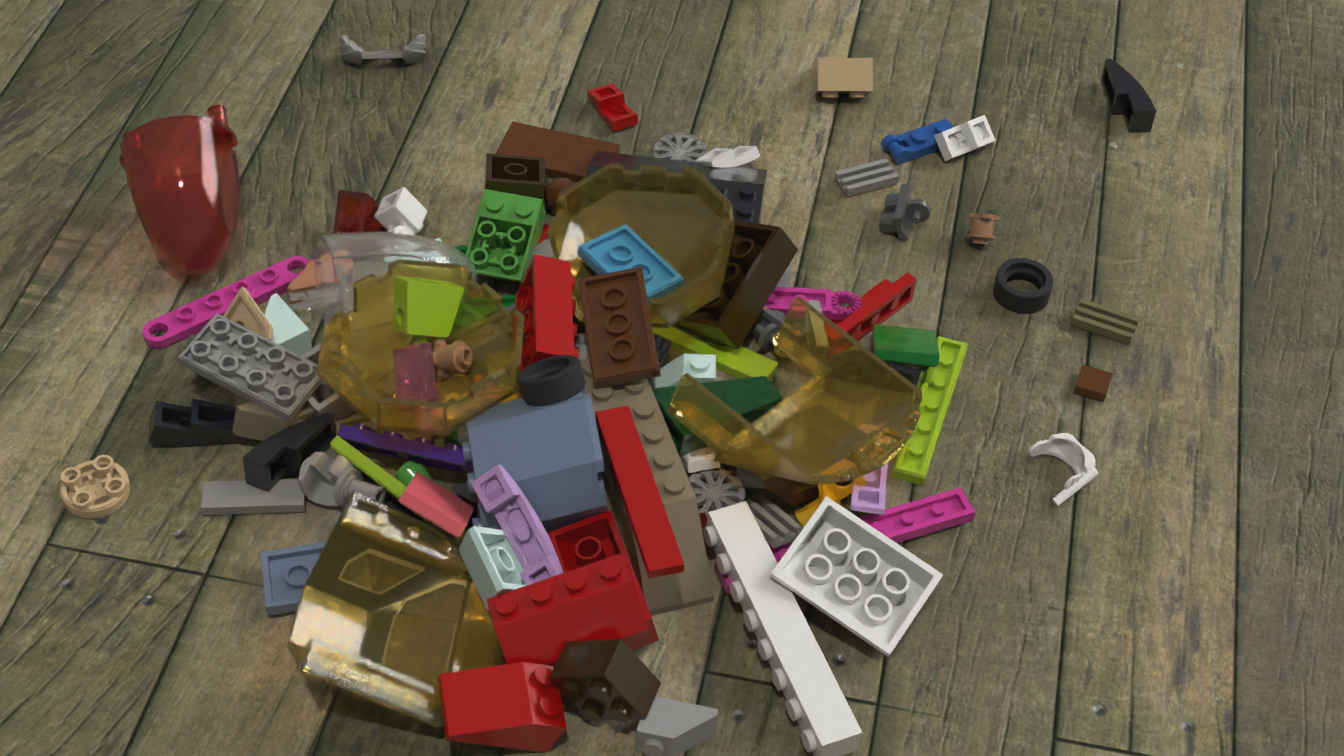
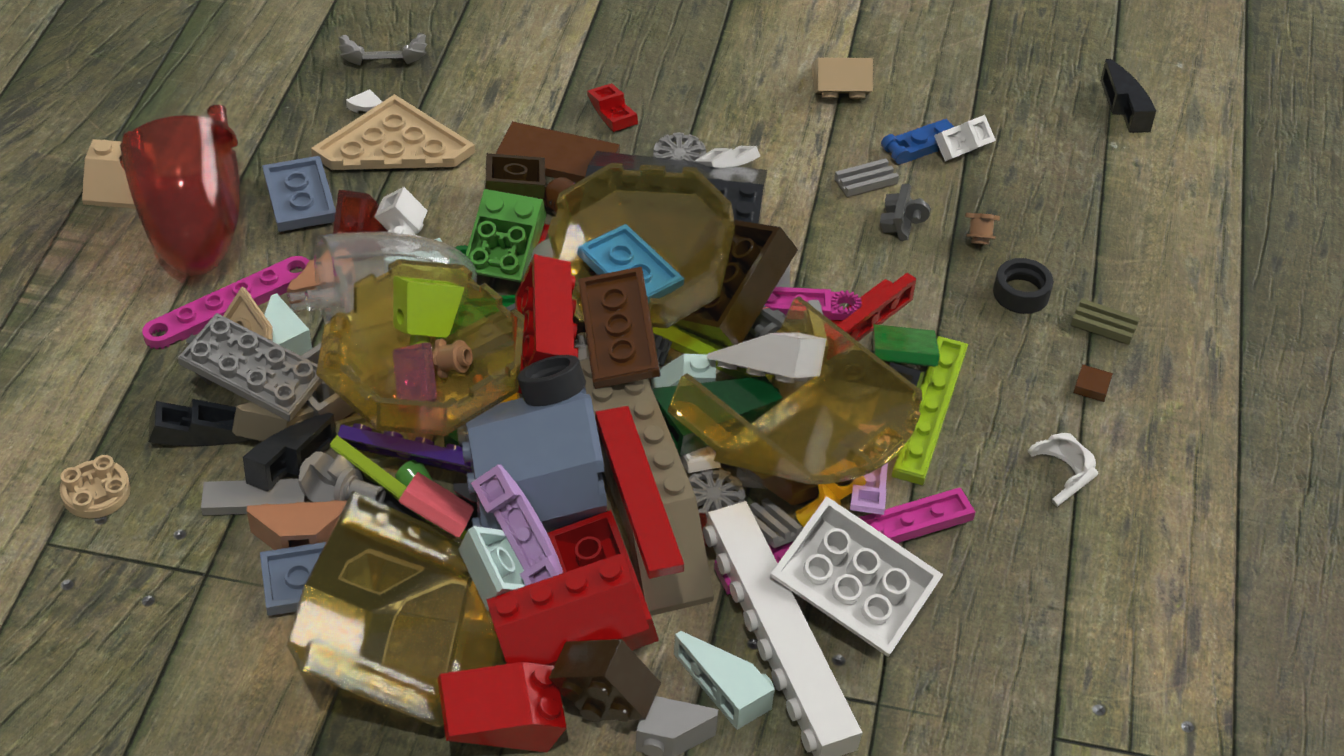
none -> tan slope [82,139,156,209]
none -> nougat slope [247,500,347,550]
none -> sand blue plate [262,156,337,232]
none -> tan plate [311,94,475,170]
none -> white tile [346,89,382,113]
none -> light aqua slope [674,631,775,730]
none -> white slope [707,332,827,383]

